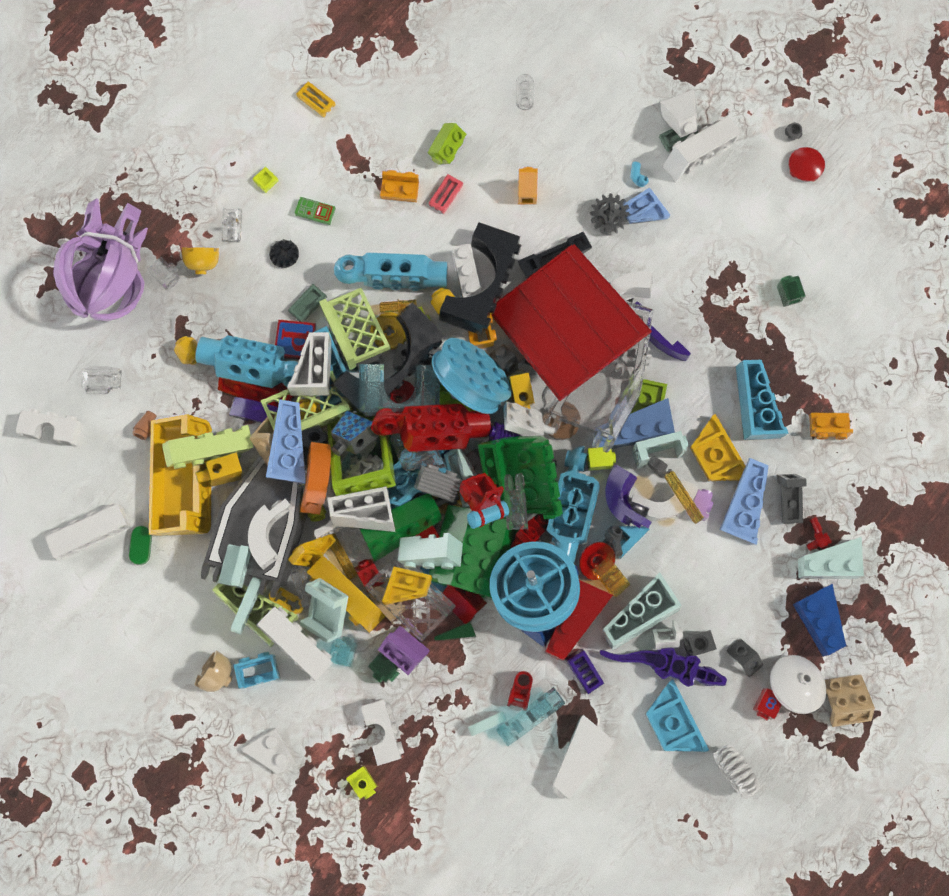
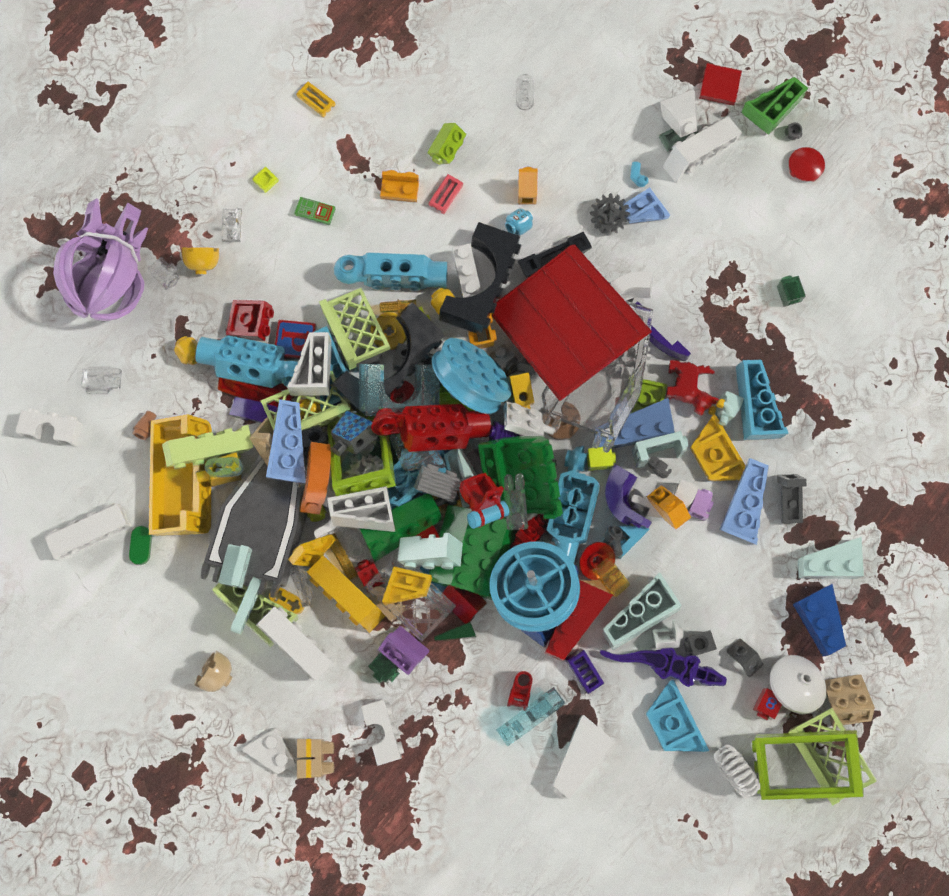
medium azure window [233,652,281,689] -> none
white arch [248,499,293,570] -> none
black gear [269,239,299,268] -> none
sand green tile [288,284,327,322] -> none
light aqua panel [300,578,348,642] -> none
clear light blue brick [330,636,358,668] -> none
neon yellow brick [346,766,378,799] -> none
light aqua beam [468,711,507,736] -> none
clear yellow axle [664,471,704,524] -> none
red piece [806,517,832,551] -> none
light orange bracket [809,413,853,440] -> none
none -> clear light blue beam [205,457,244,478]
none -> red plate [225,300,274,341]
none -> tan hips [297,739,334,779]
none -> medium azure head [505,208,533,236]
none -> light orange slope [646,485,691,529]
none -> red animal [666,360,719,416]
none -> red tile [699,63,742,106]
none -> light aqua piece [708,391,744,426]
none -> bright green wedge [741,77,808,135]
none -> lime door [752,730,864,800]
none -> yellowish green fence [788,708,877,806]

